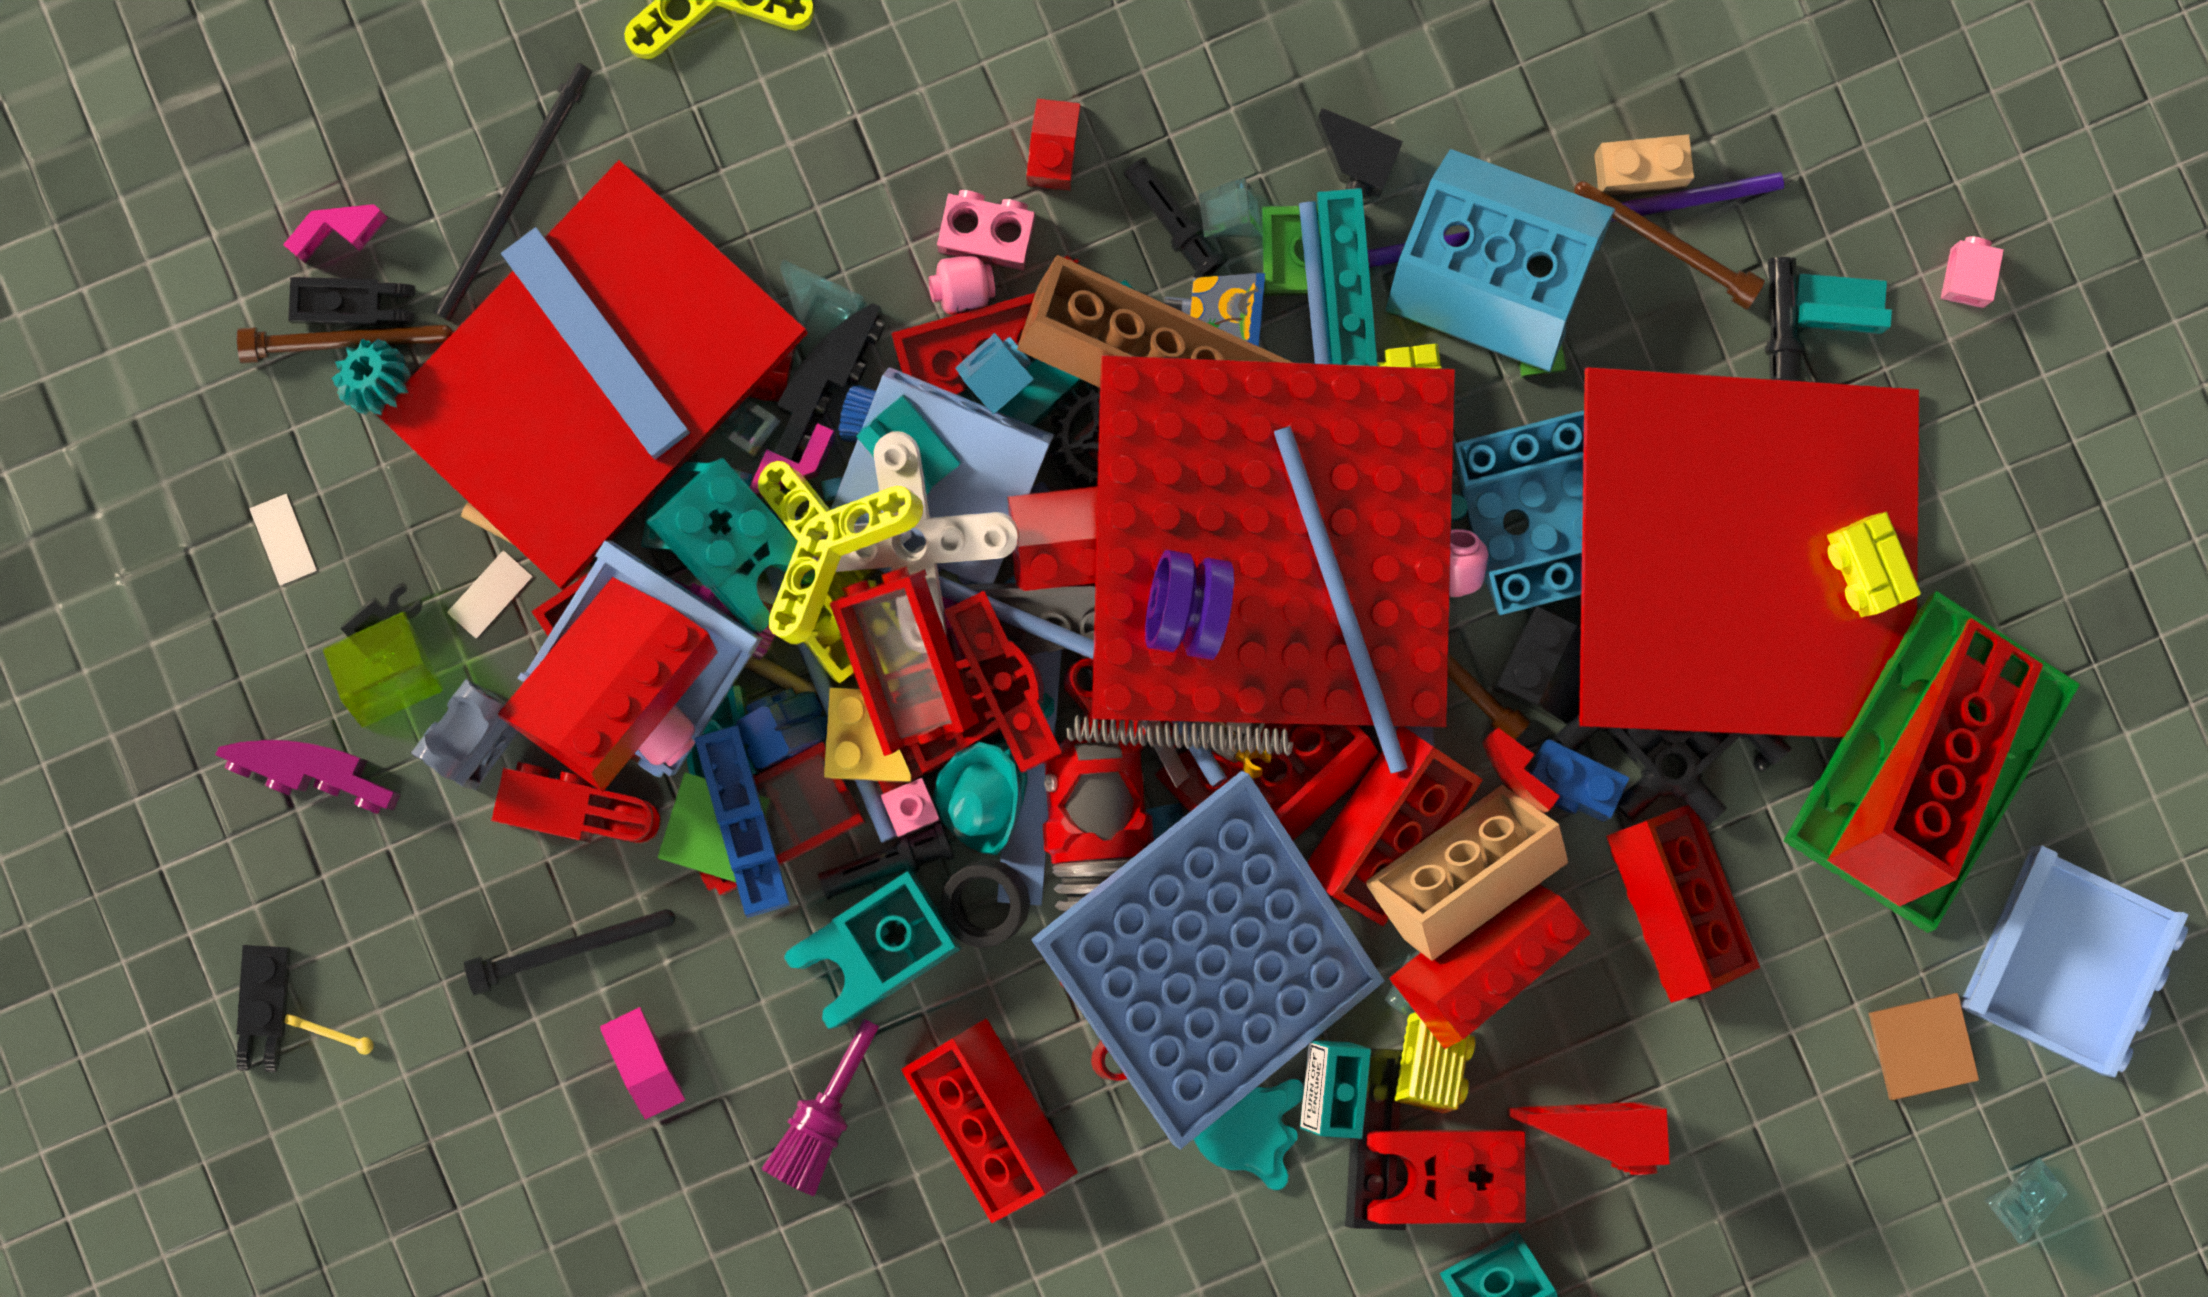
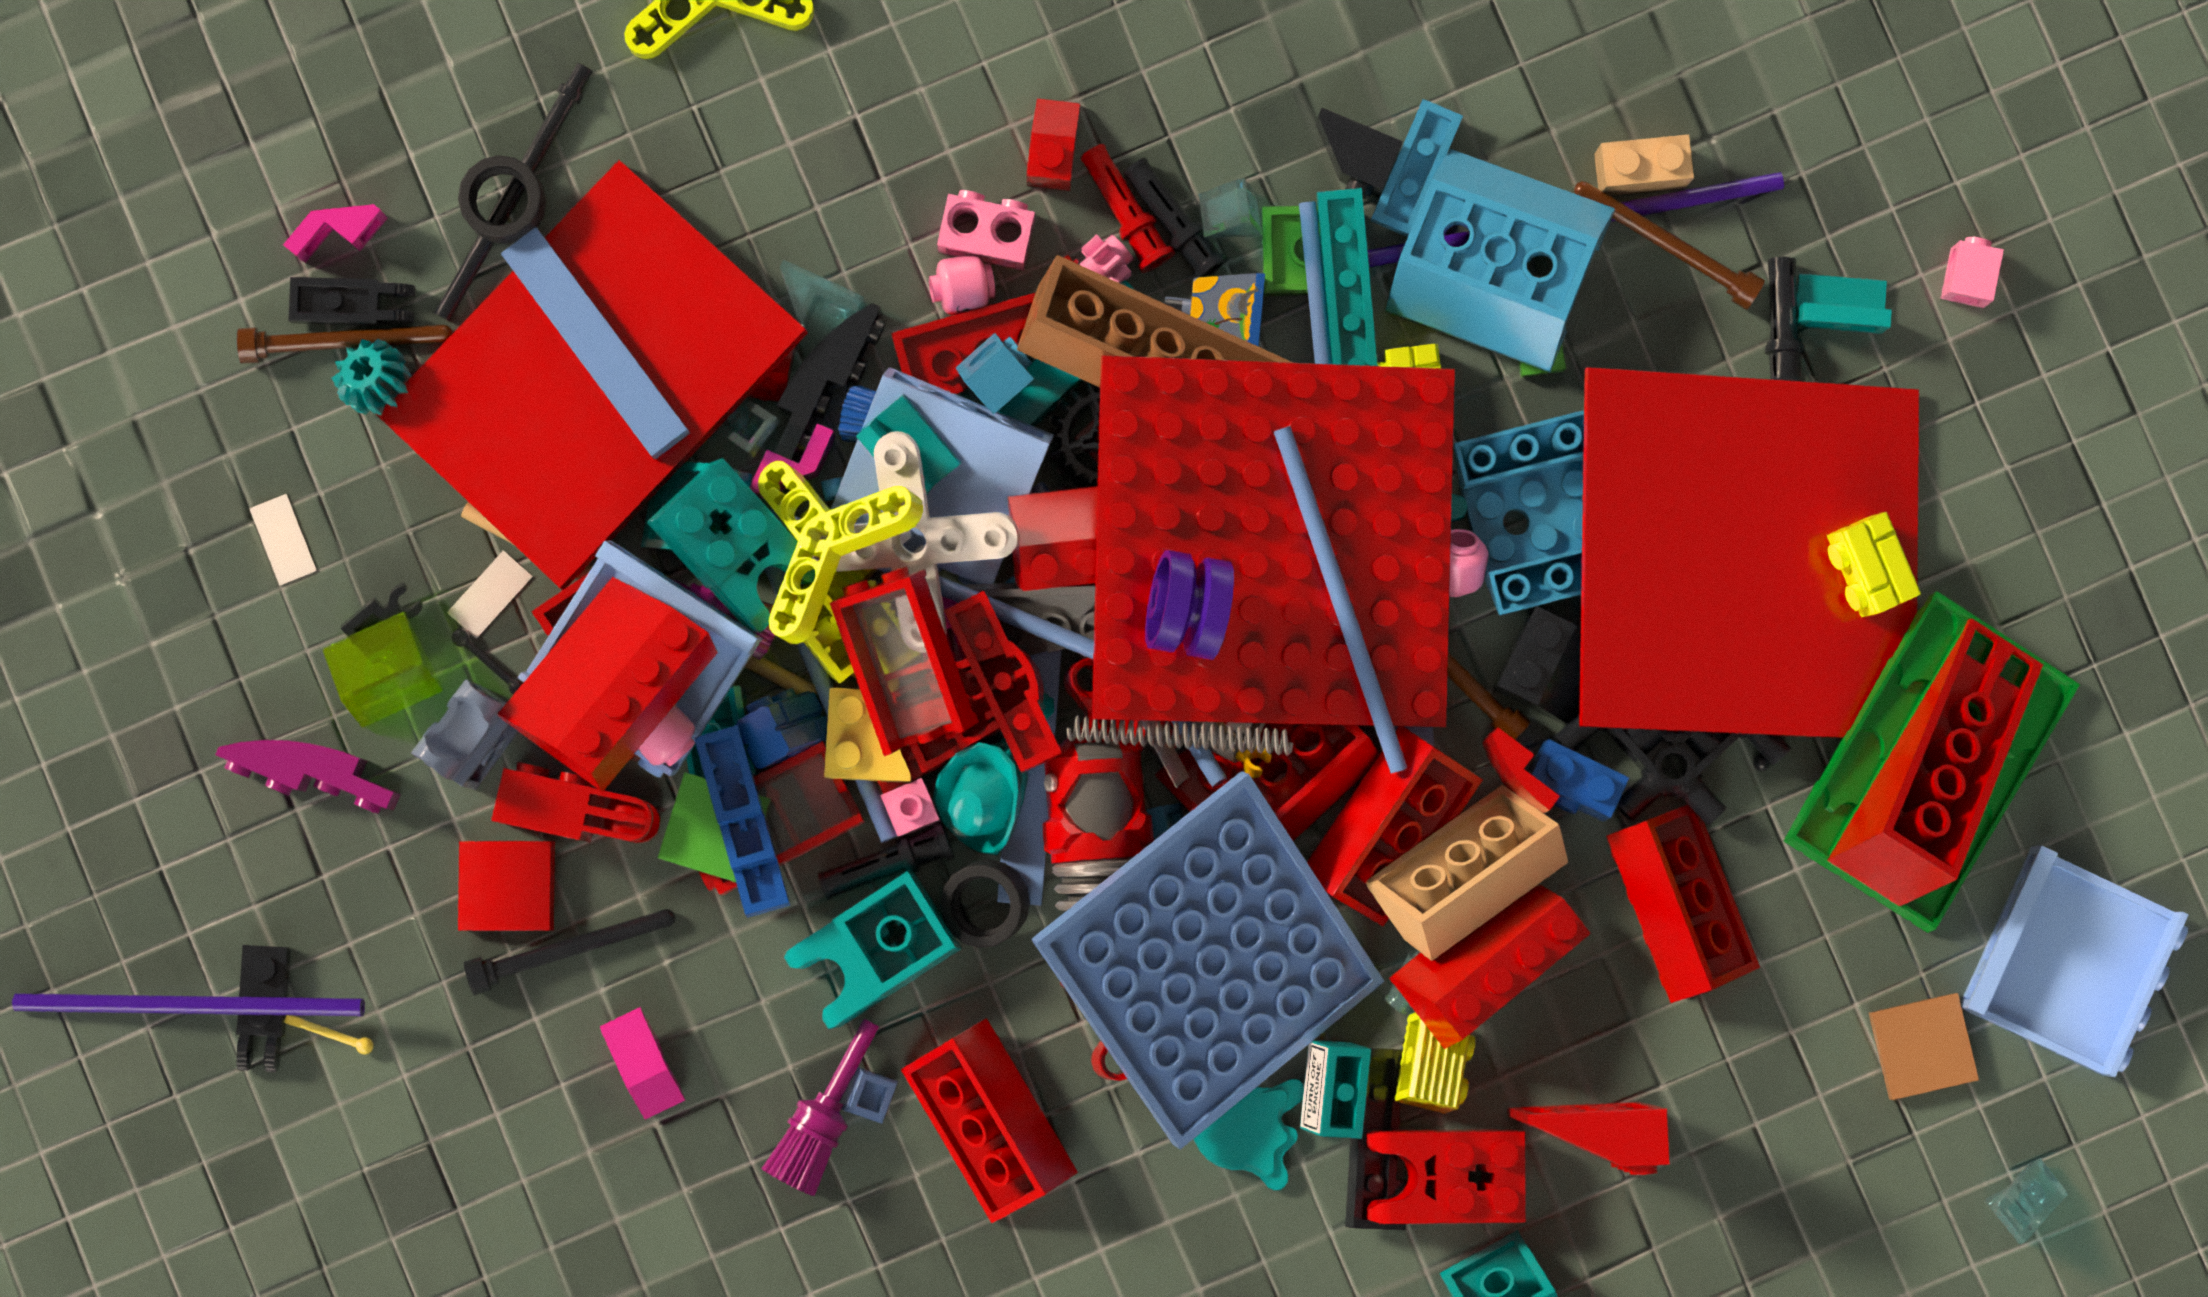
none -> dark purple piece [12,993,365,1017]
none -> black hinge [452,629,524,695]
none -> black tyre [458,155,547,244]
none -> red slope [458,841,555,931]
none -> medium blue slope [840,1066,898,1123]
none -> bright pink gear [1079,234,1134,283]
none -> red pin [1080,144,1175,273]
none -> dark azure plate [1370,99,1463,237]

